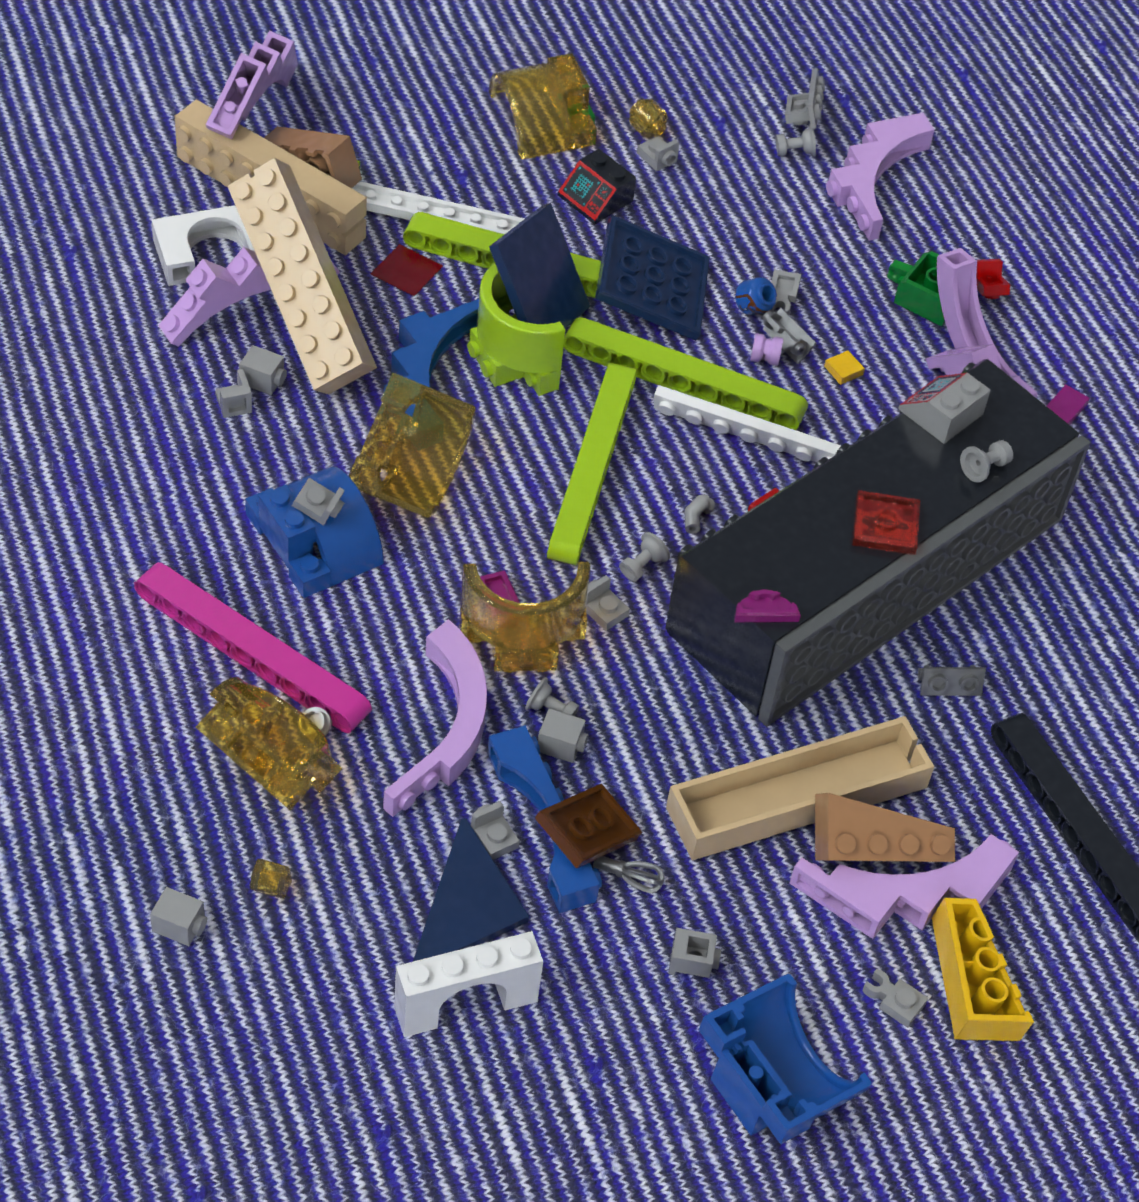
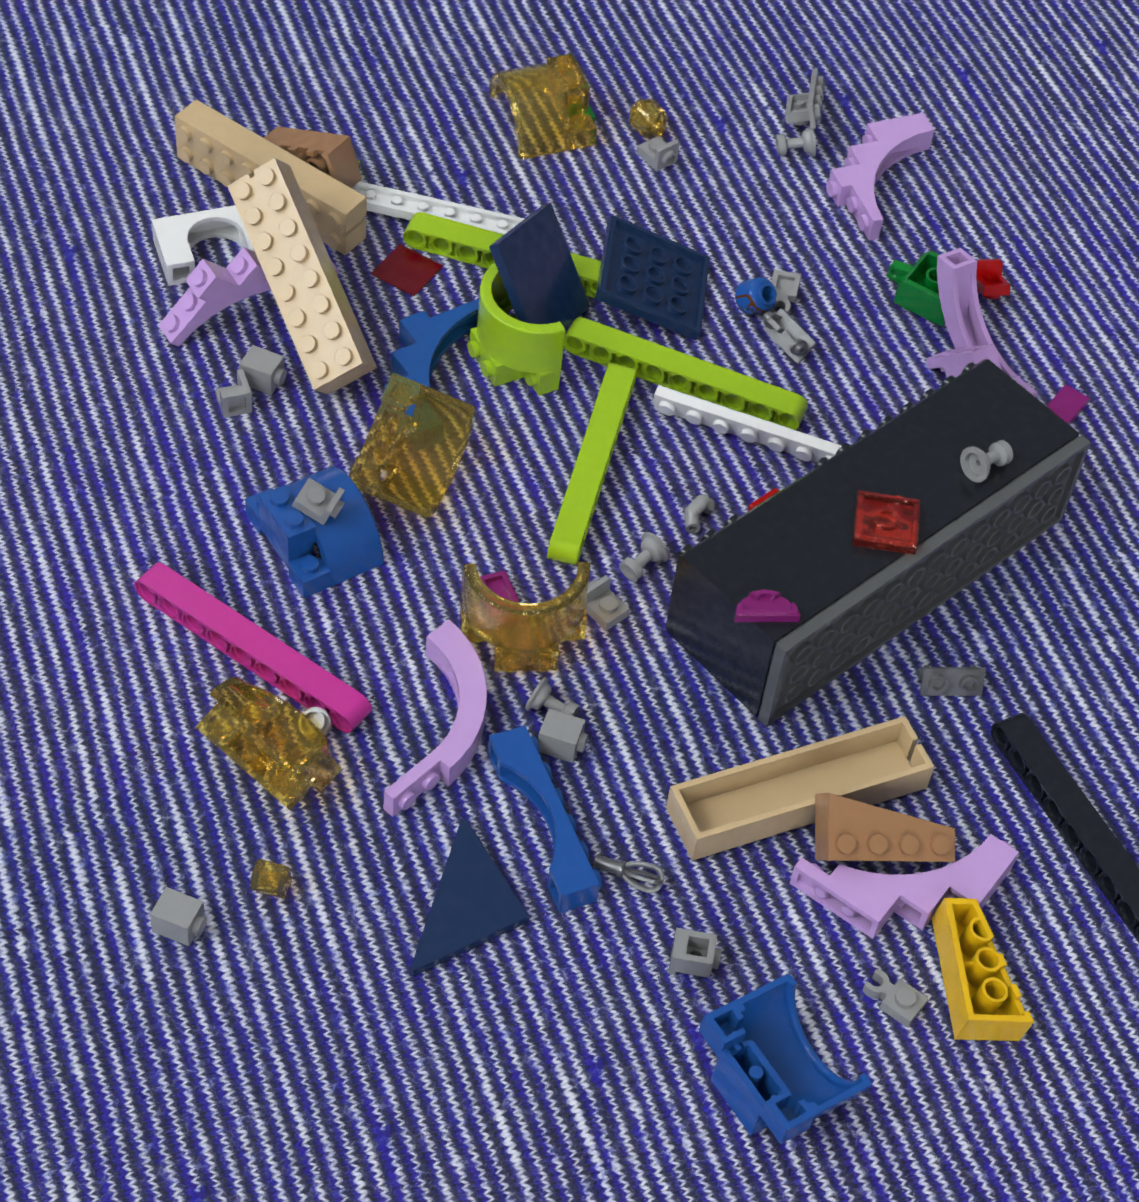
lavender arch [206,30,298,139] -> none
white arch [394,931,543,1037] -> none
light grey bracket [471,801,520,860] -> none
reddish brown tile [535,784,643,869] -> none
black slope [558,149,636,225] -> none
lavender wheel [750,333,783,366] -> none
yellow tile [824,350,865,385] -> none
light grey slope [898,373,991,444] -> none

